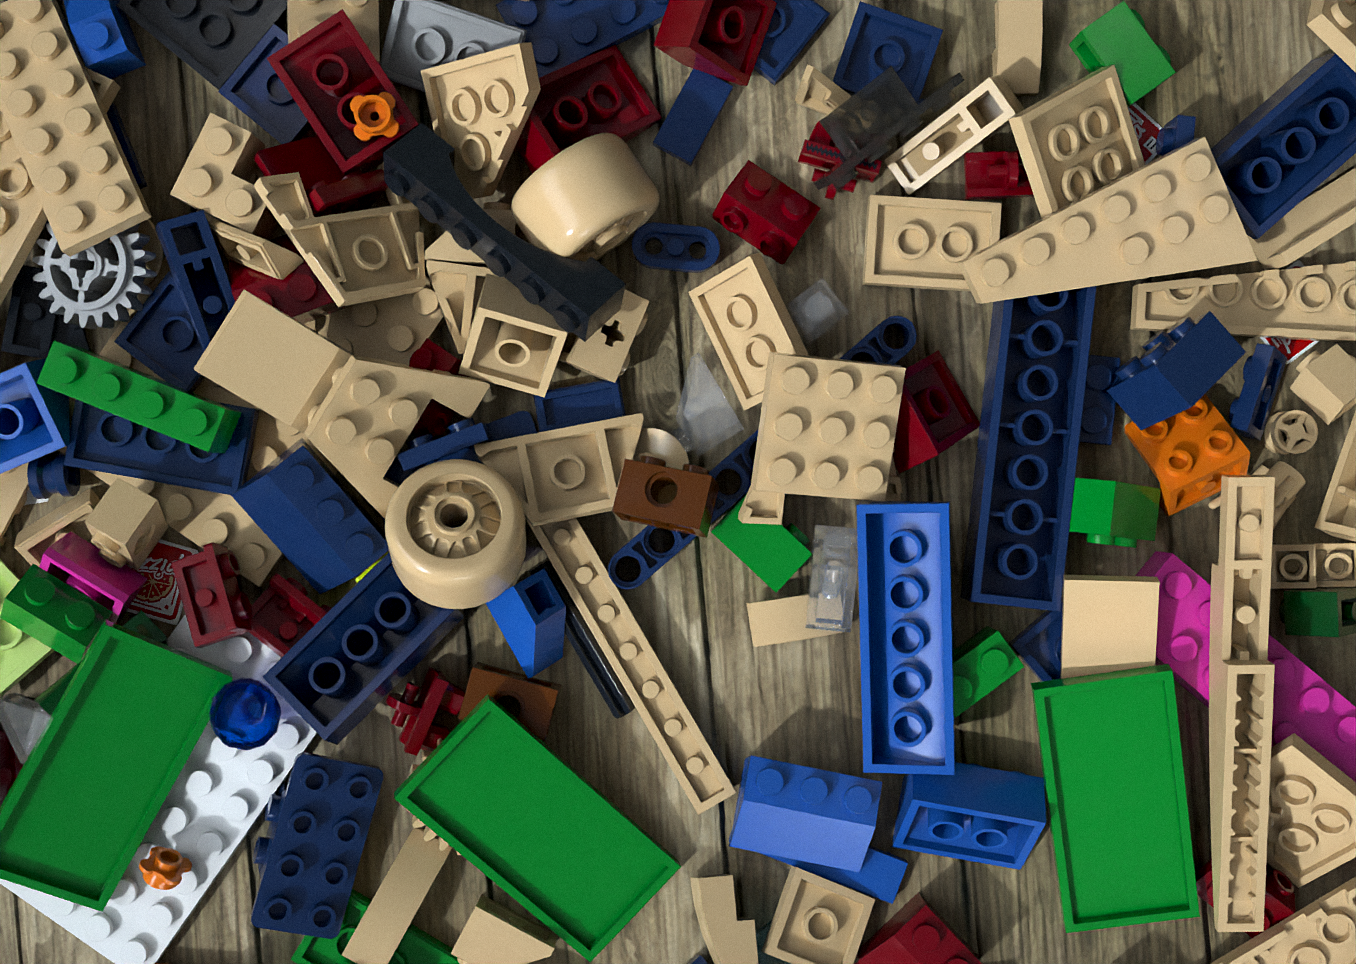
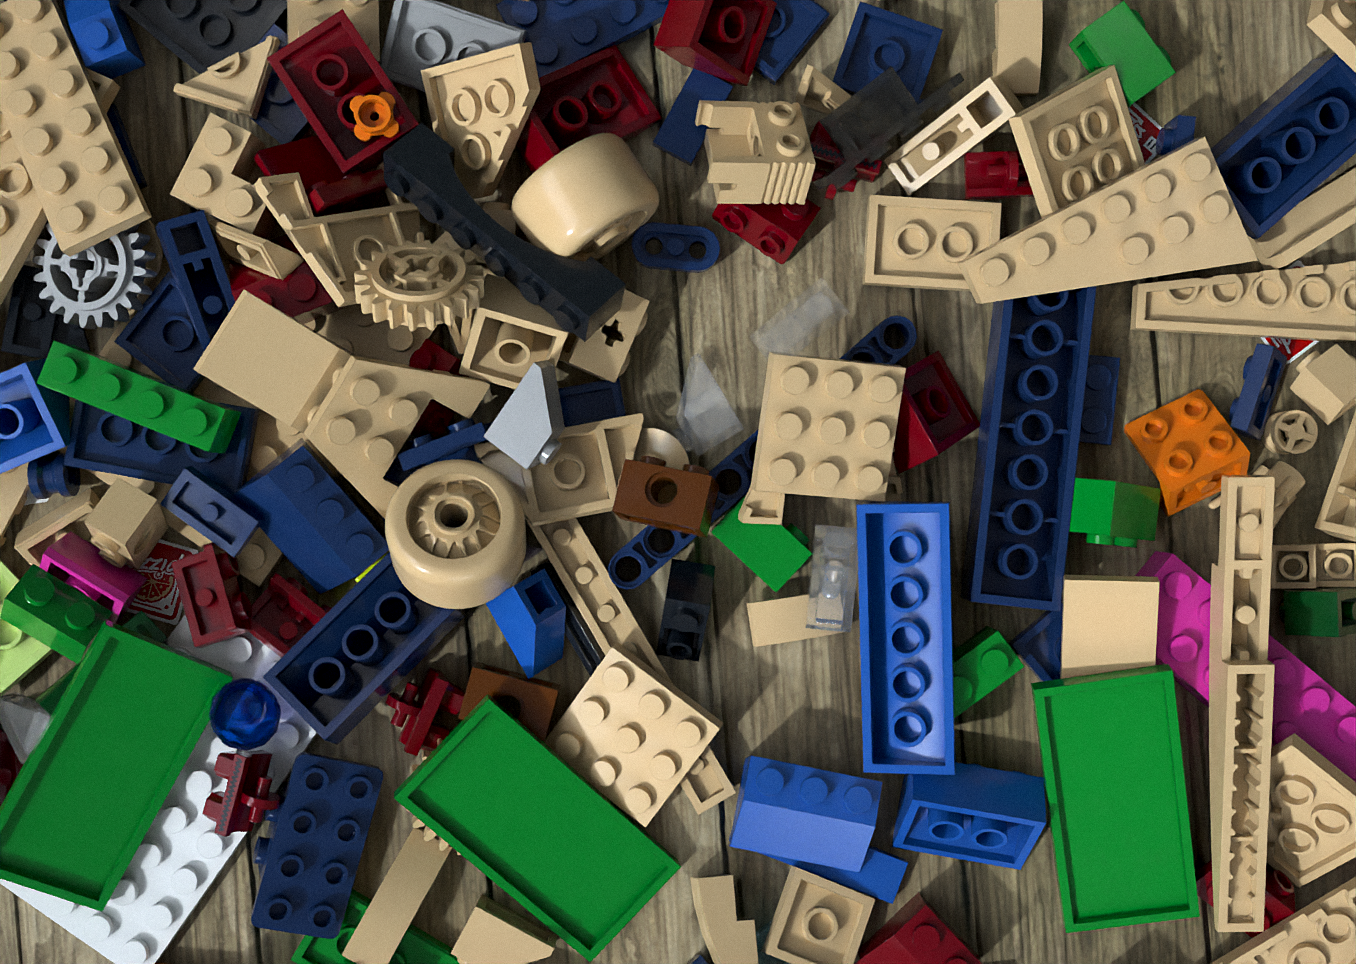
orange plate [139,846,192,890] -> none
tan plate [688,252,809,411] -> none
dark blue brick [1107,311,1246,430] -> none
none -> dark blue plate [160,466,265,557]
none -> tan tile [173,35,280,119]
none -> dark red hips [202,750,281,837]
none -> tan gear [354,240,485,331]
none -> light grey slope [483,360,565,470]
none -> tan plate [544,642,723,827]
none -> black slope [656,559,715,662]
none -> tan piece [695,100,816,205]

